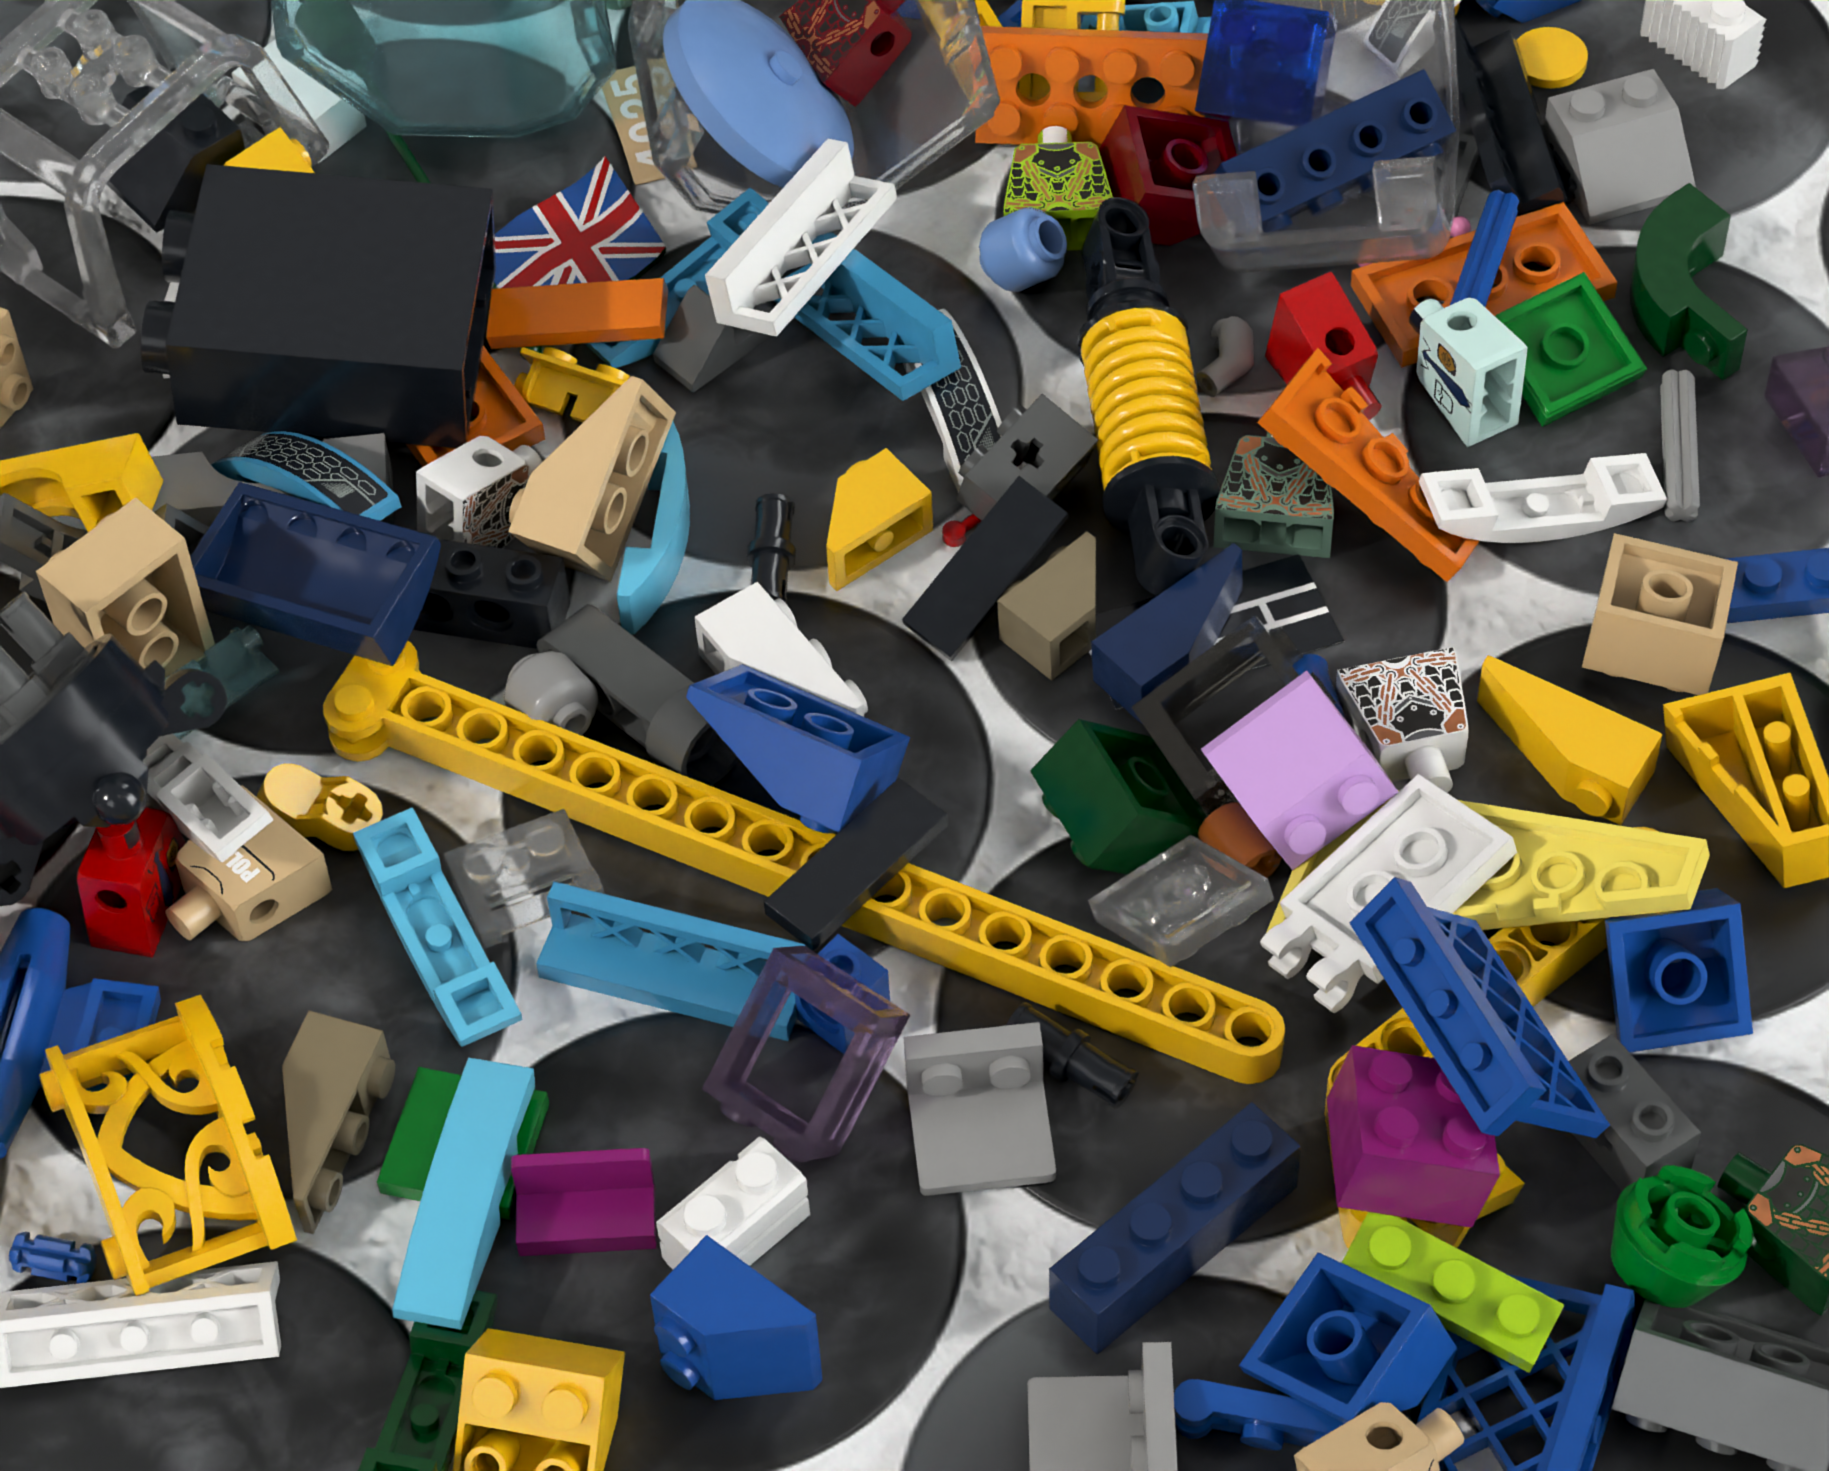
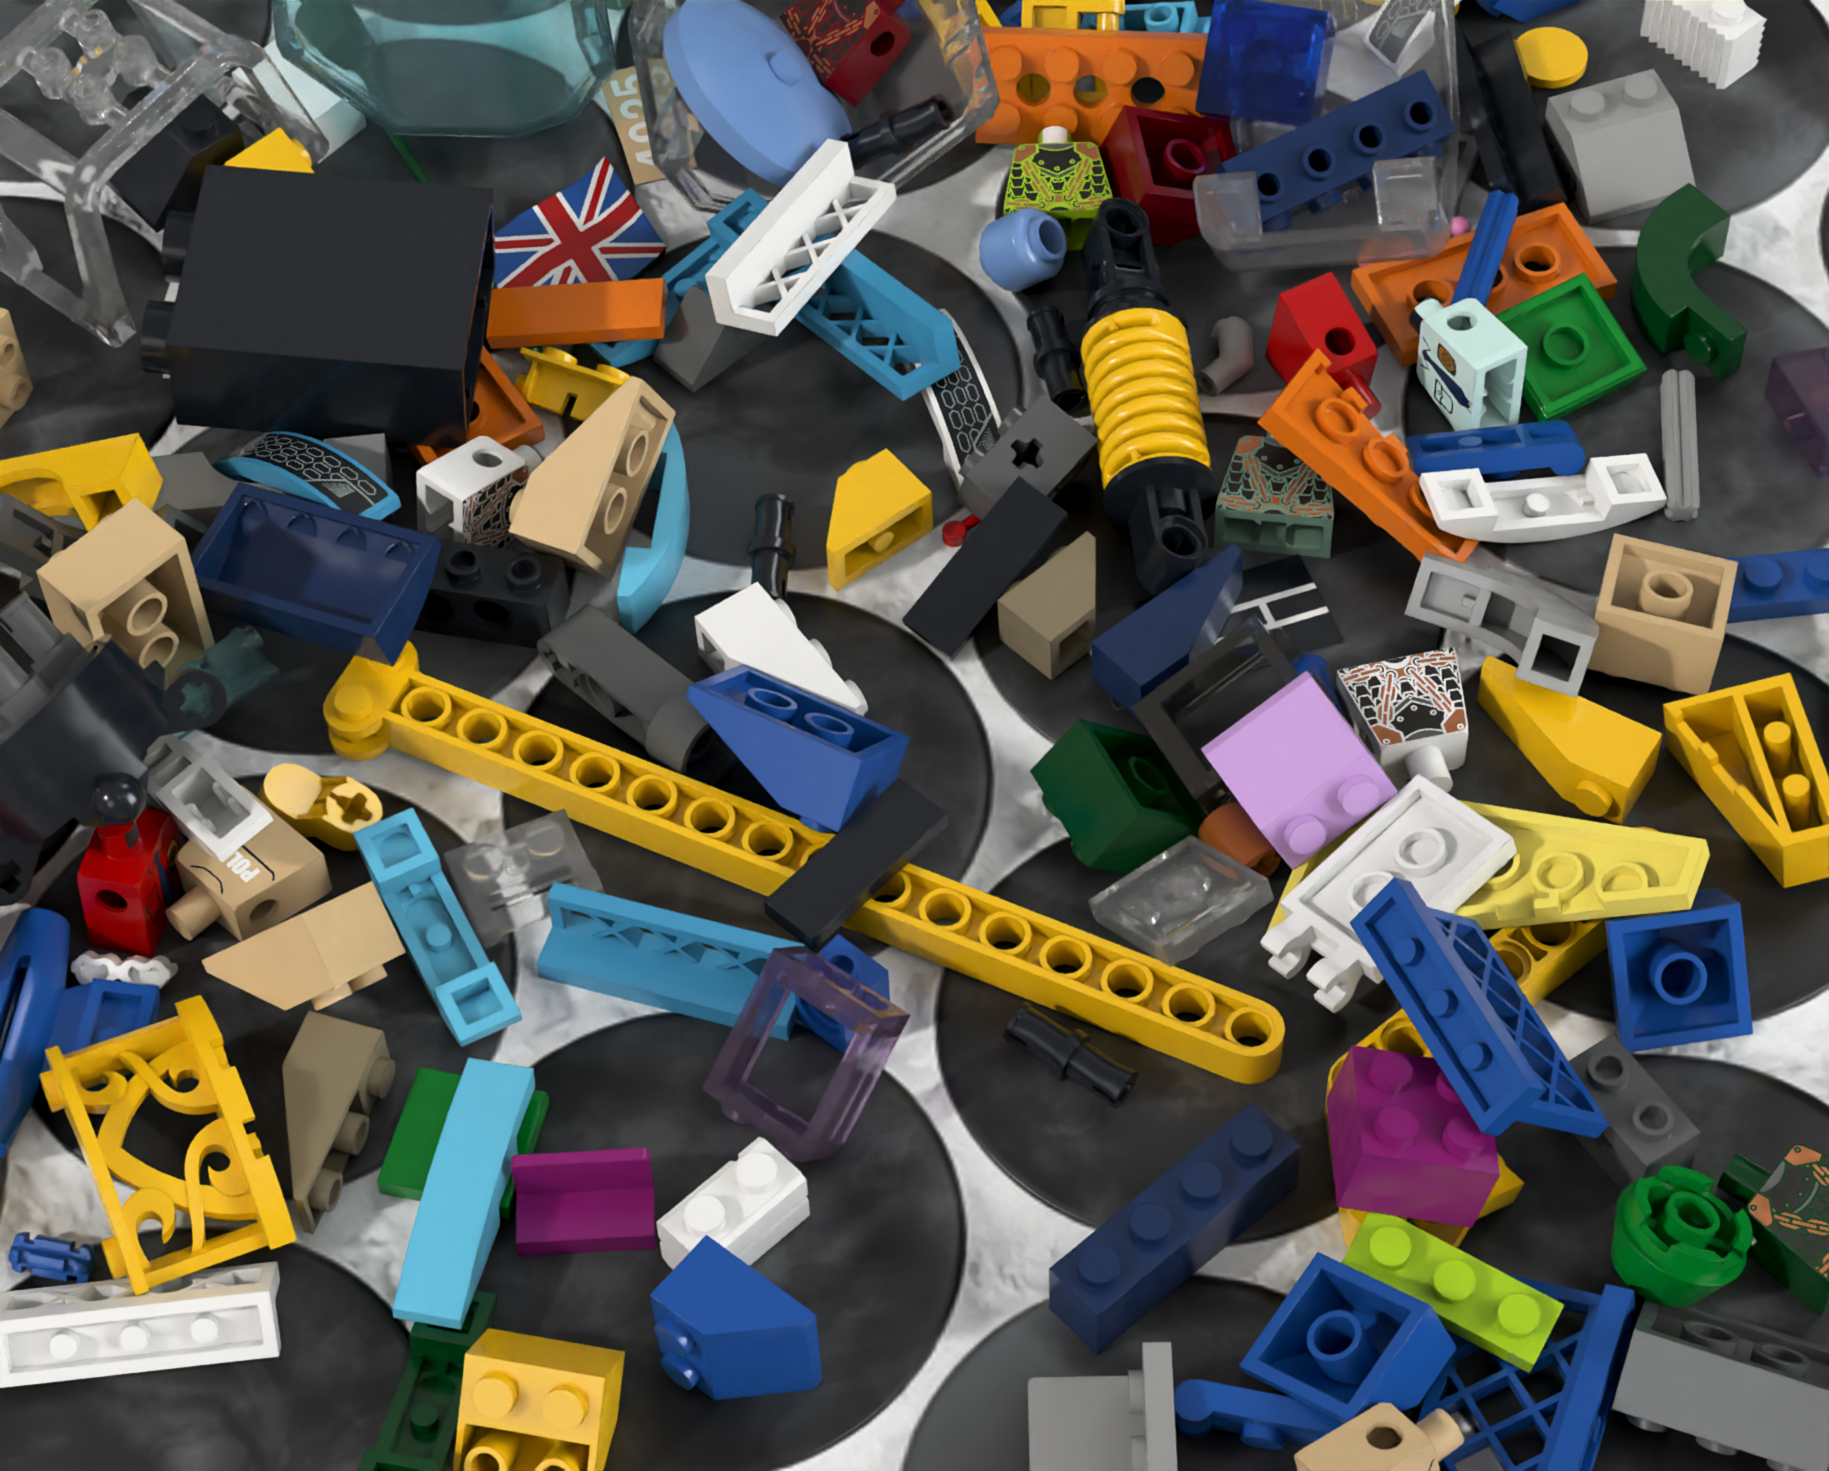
light grey head [503,651,599,735] -> none
light grey bracket [903,1022,1056,1196] -> none
none -> white piece [71,950,178,989]
none -> tan slope [201,881,406,1011]
none -> black pin [840,93,955,170]
none -> black pin [1026,306,1089,416]
none -> light grey arch [1404,551,1599,698]
none -> blue plate [1405,420,1586,479]

